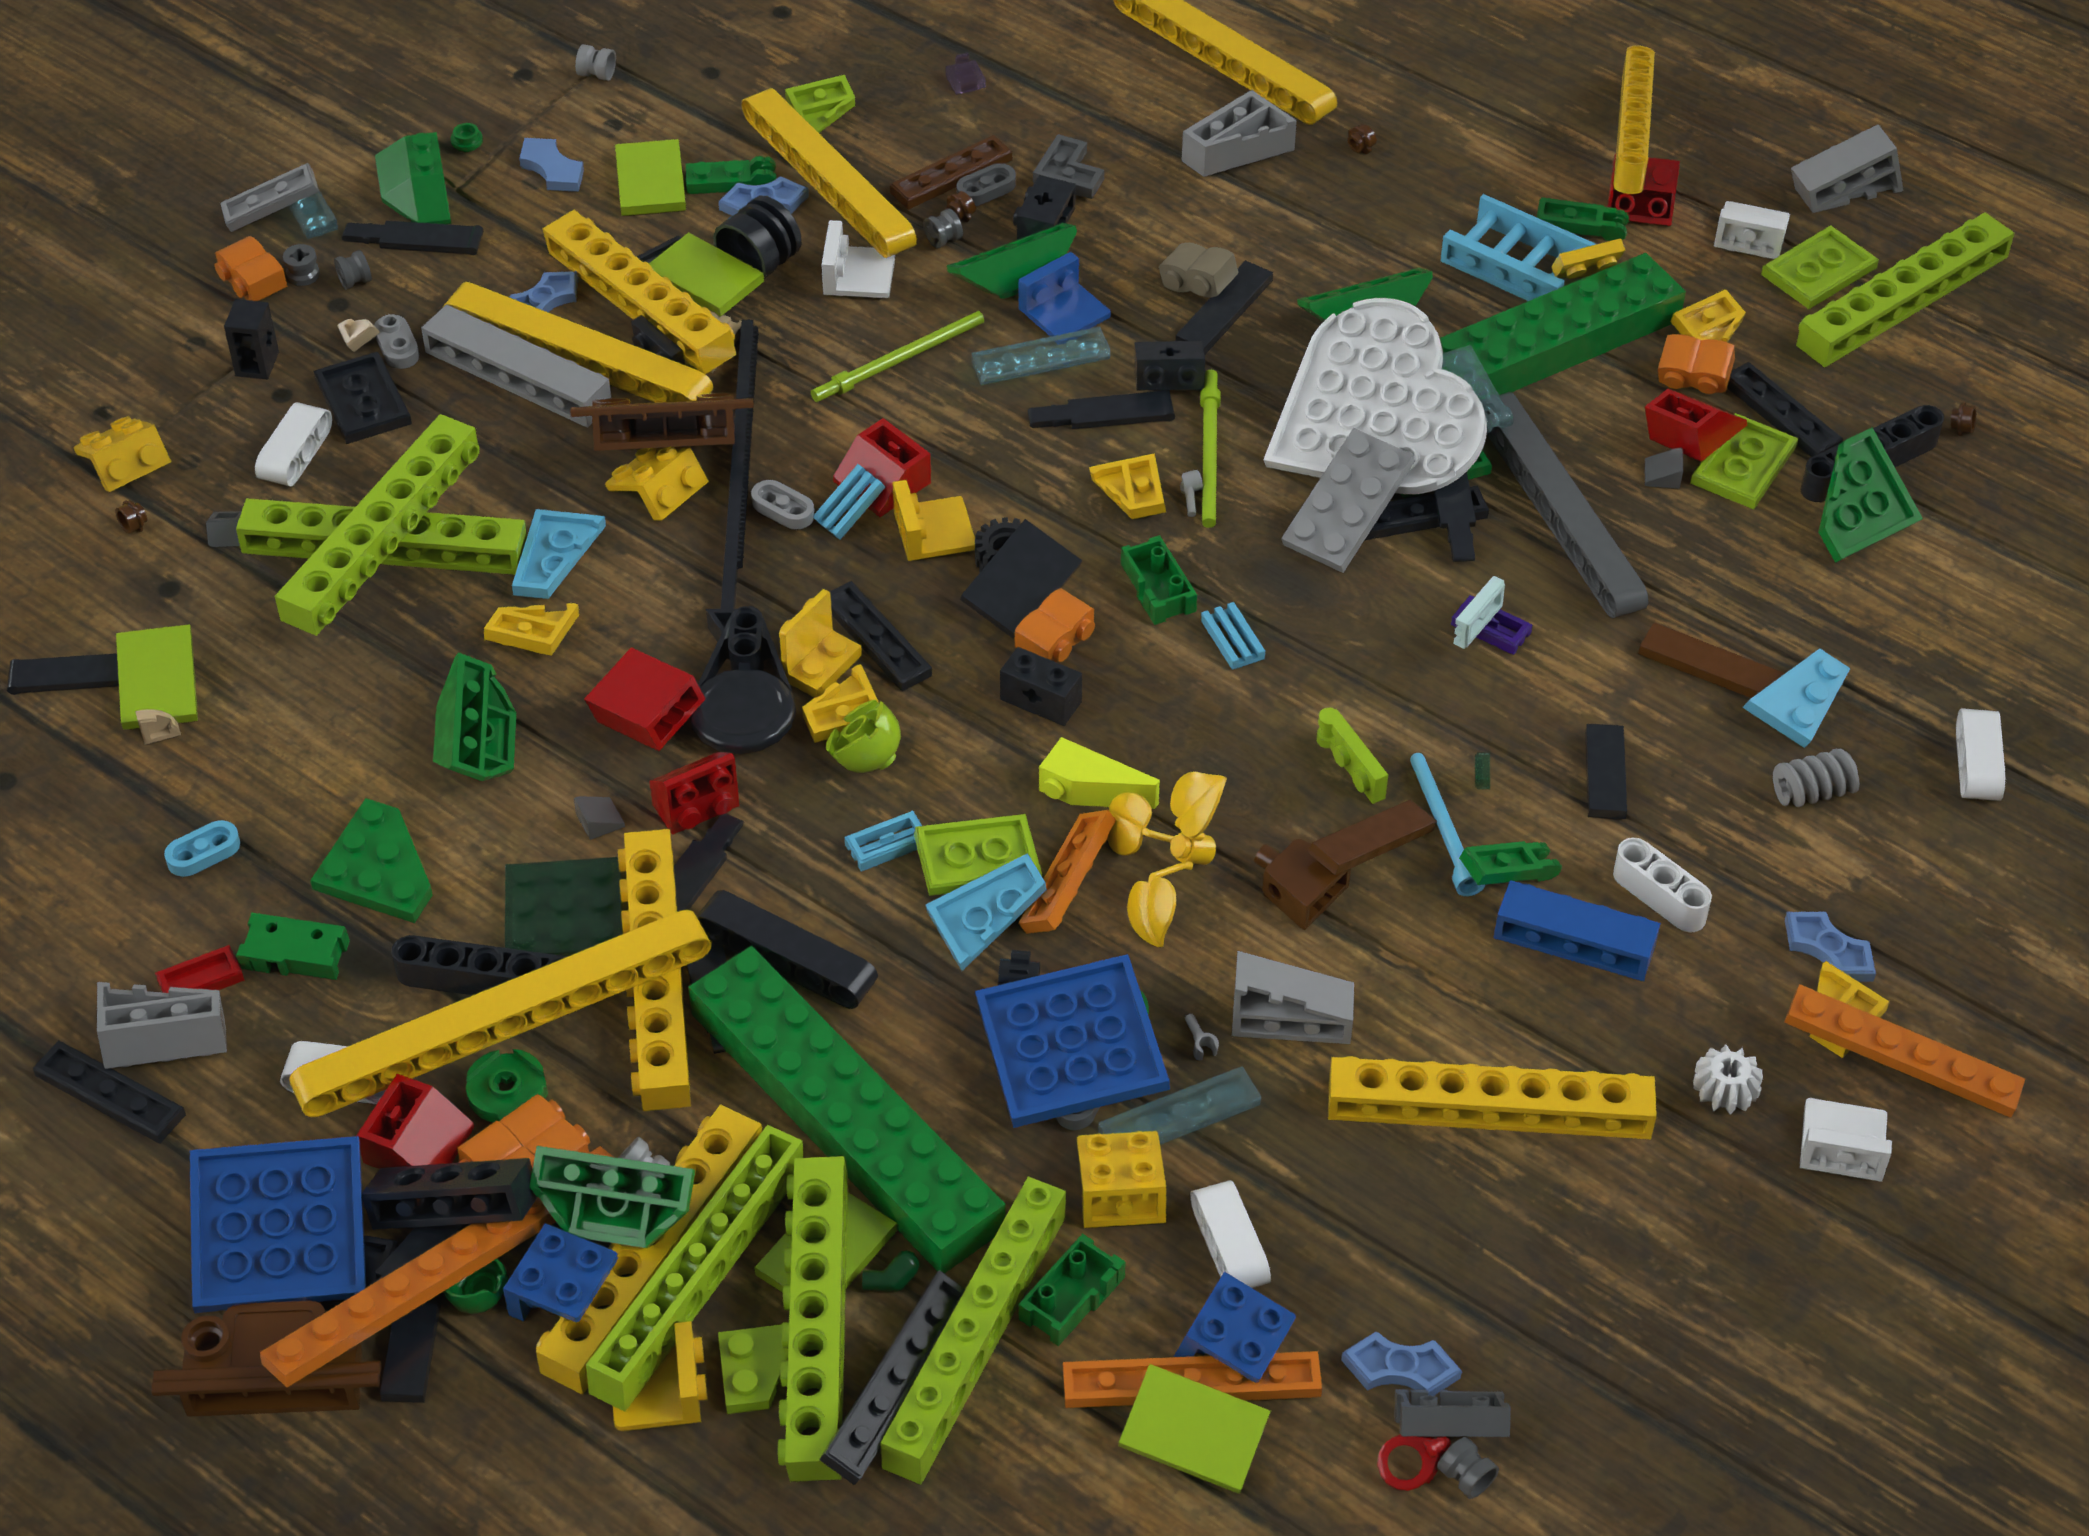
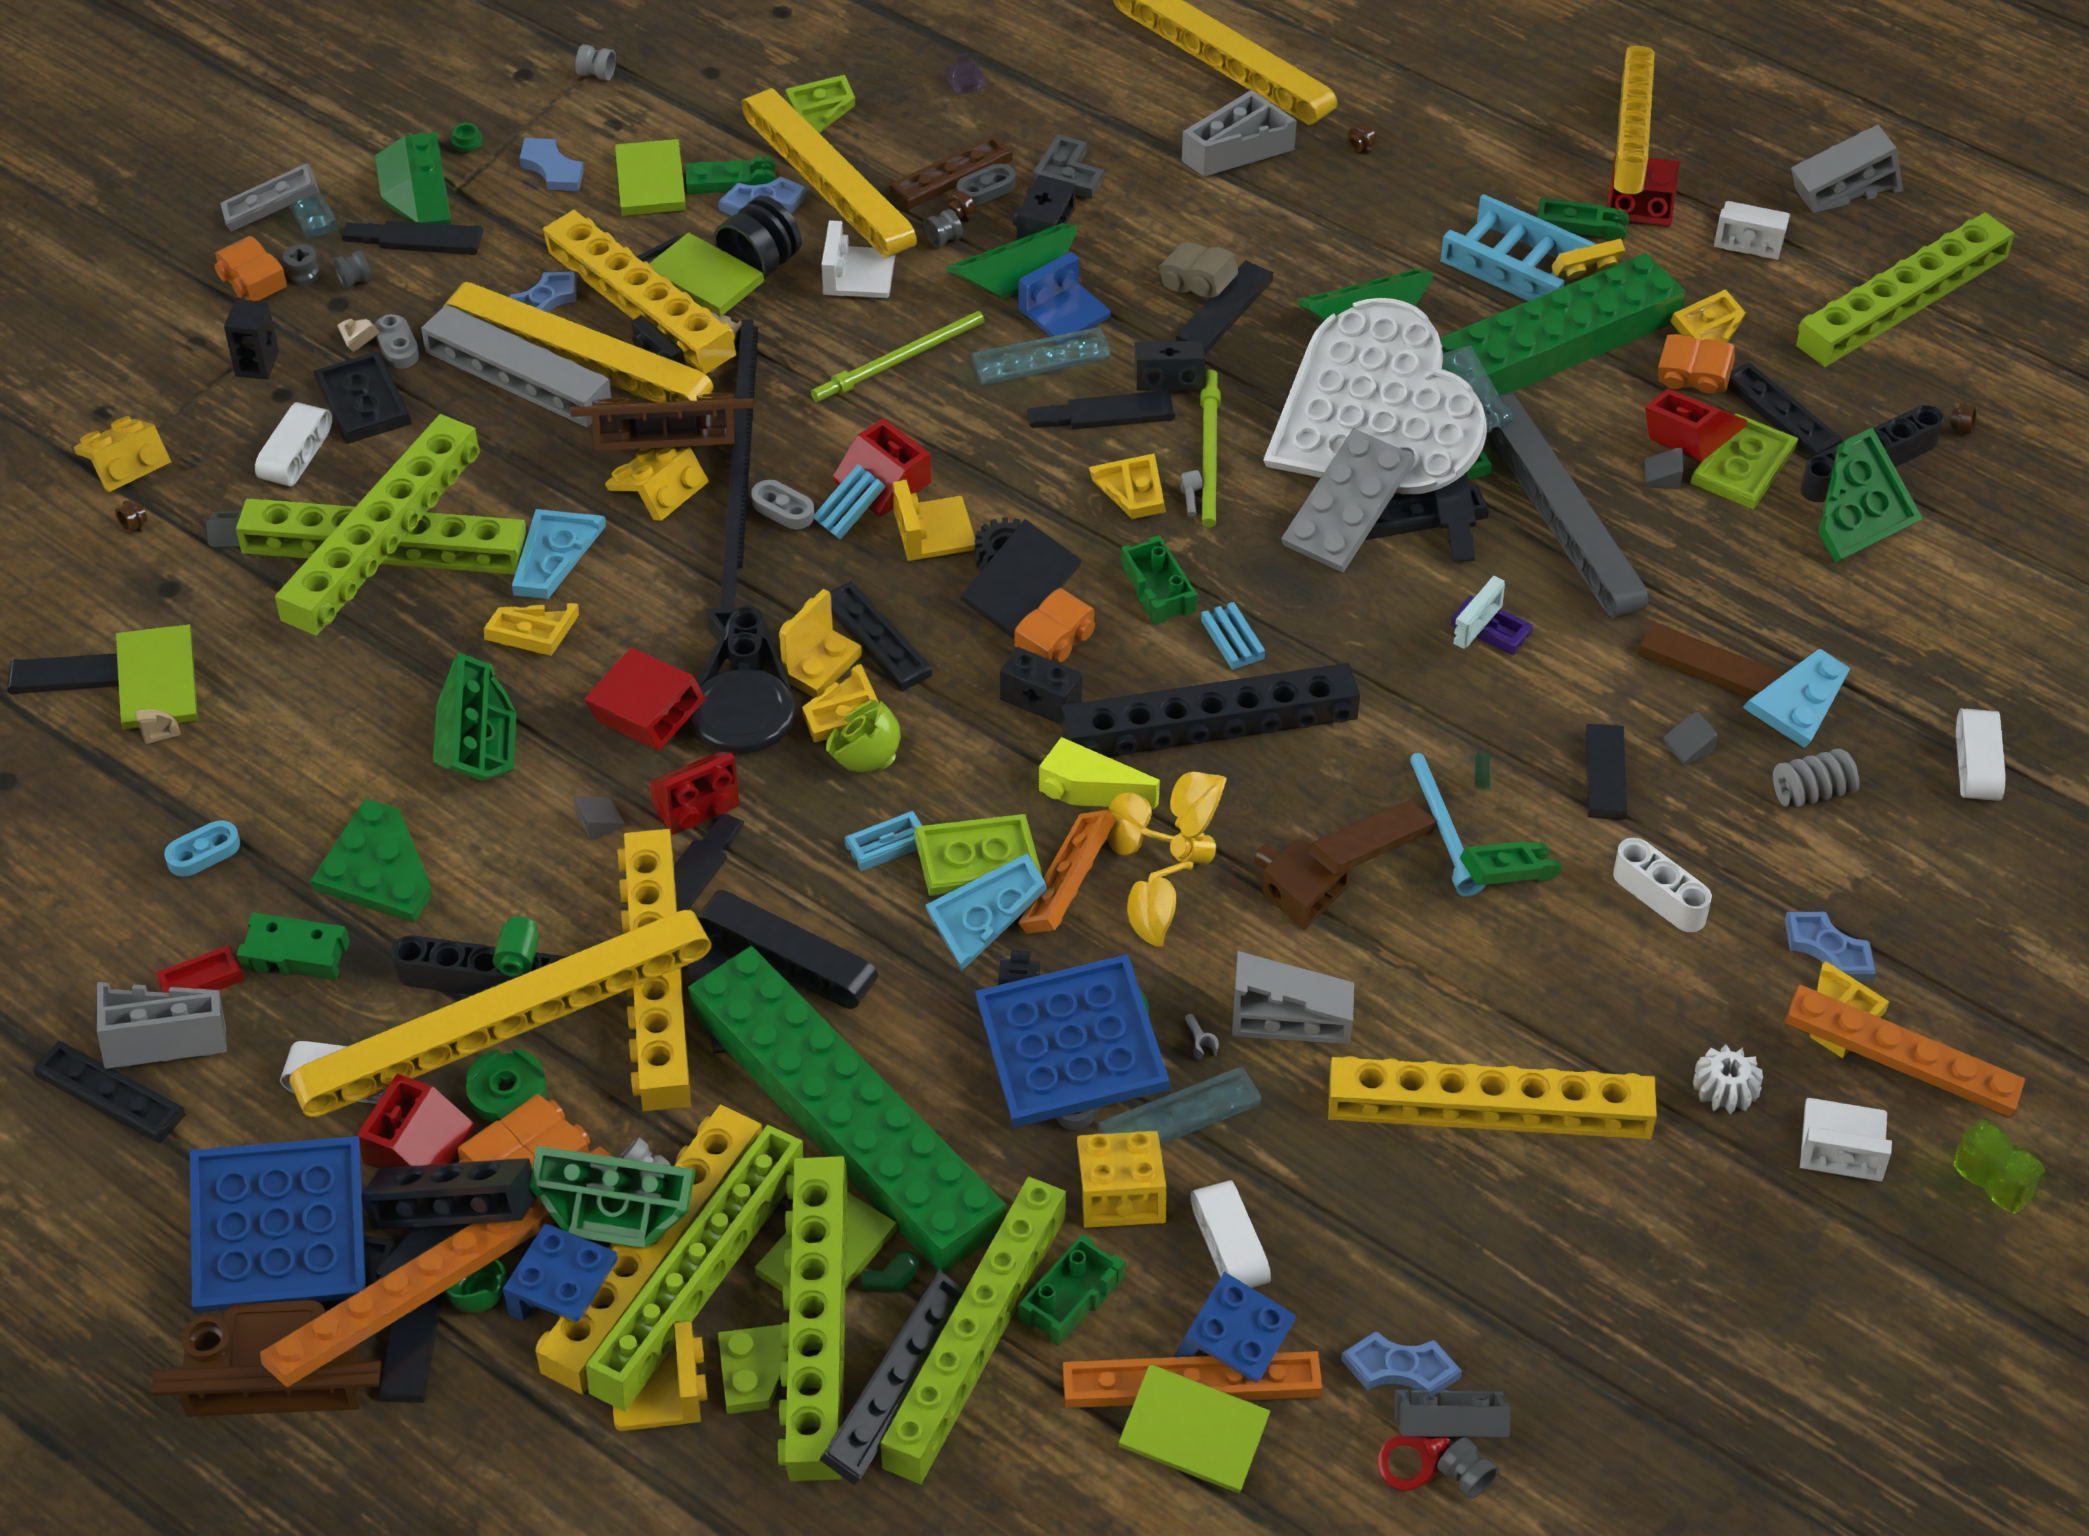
clear green plate [505,857,623,957] -> none
lime plate [1316,708,1388,804] -> none
blue brick [1494,880,1661,981] -> none
lime tile [1761,225,1879,309] -> none
none -> green brick [493,916,540,977]
none -> black brick [1061,663,1360,757]
none -> dark grey slope [1663,711,1718,765]
none -> clear neon green brick [1953,1119,2045,1214]

